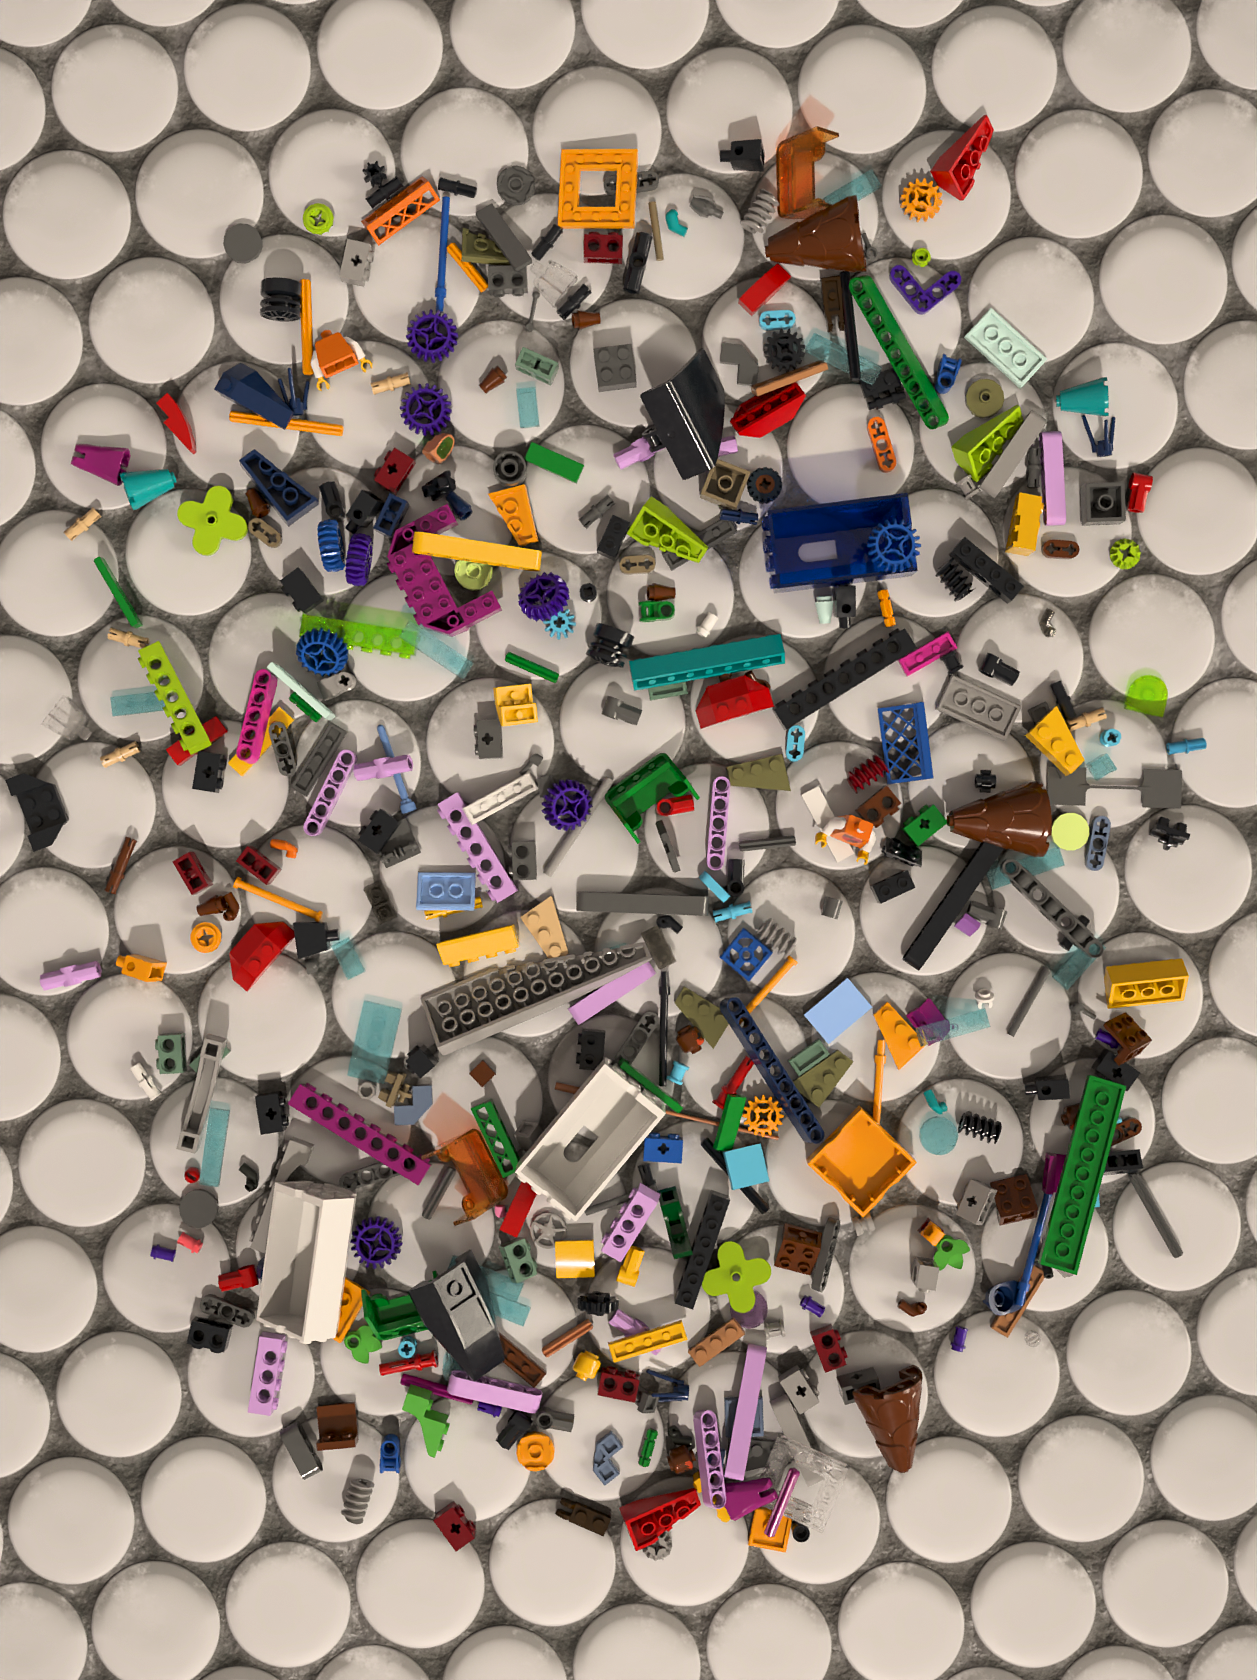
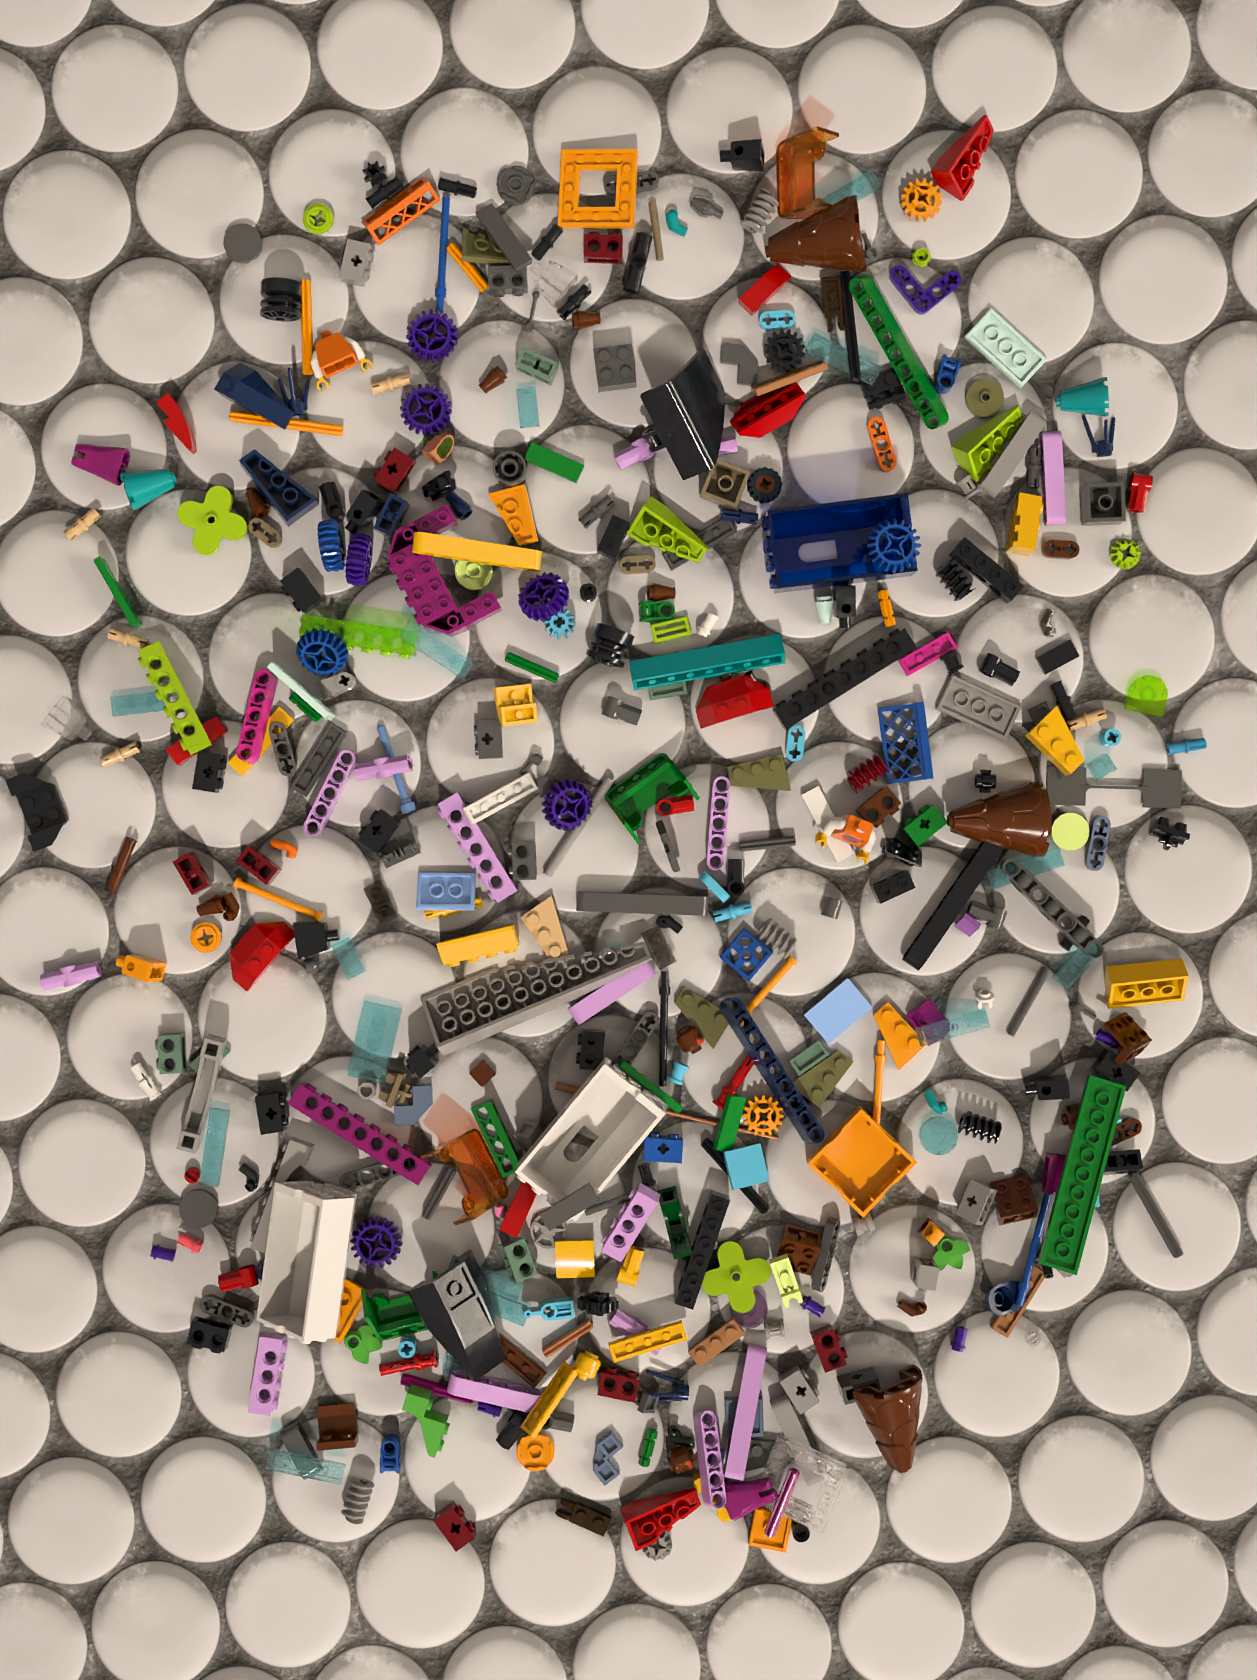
none -> clear light blue tile [265,1448,346,1485]
none -> yellow tile [520,1361,578,1438]
none -> medium azure piece [521,1296,574,1321]
none -> dark grey tile [539,1182,600,1231]
none -> lime tile [650,616,692,644]
none -> yellowish green plate [769,1254,803,1308]
none -> black tile [1036,639,1079,675]

